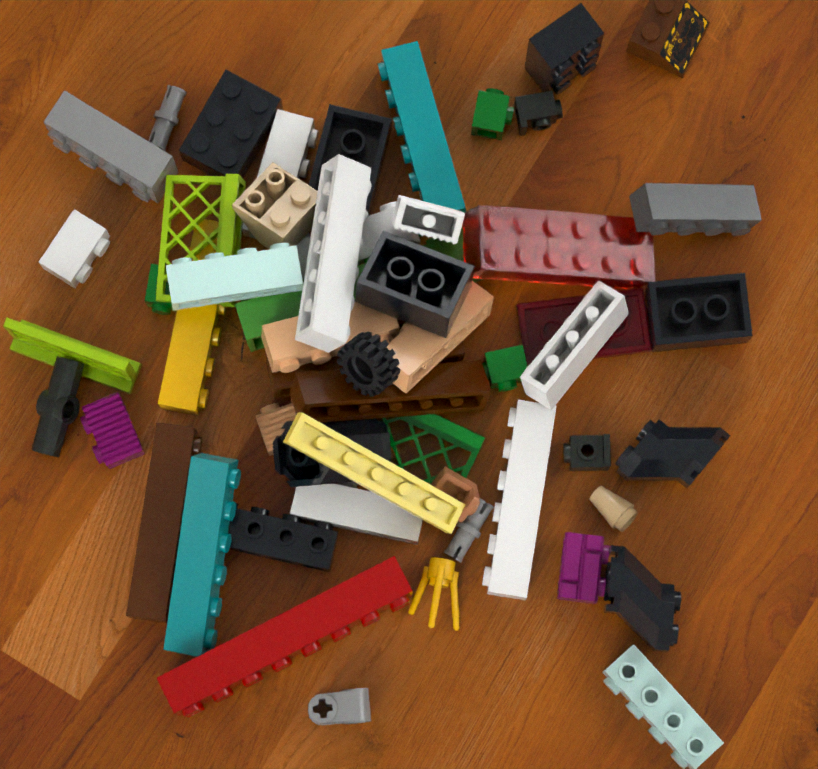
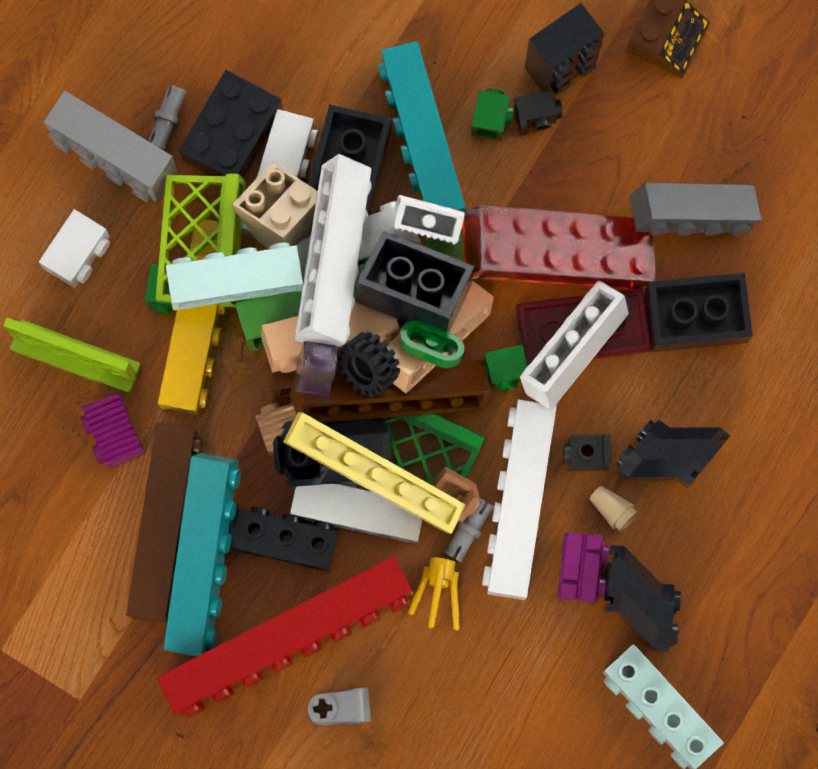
pearl dark grey piece [32,356,85,457] -> none
none -> brick [295,341,337,396]
none -> green plate [399,320,464,368]

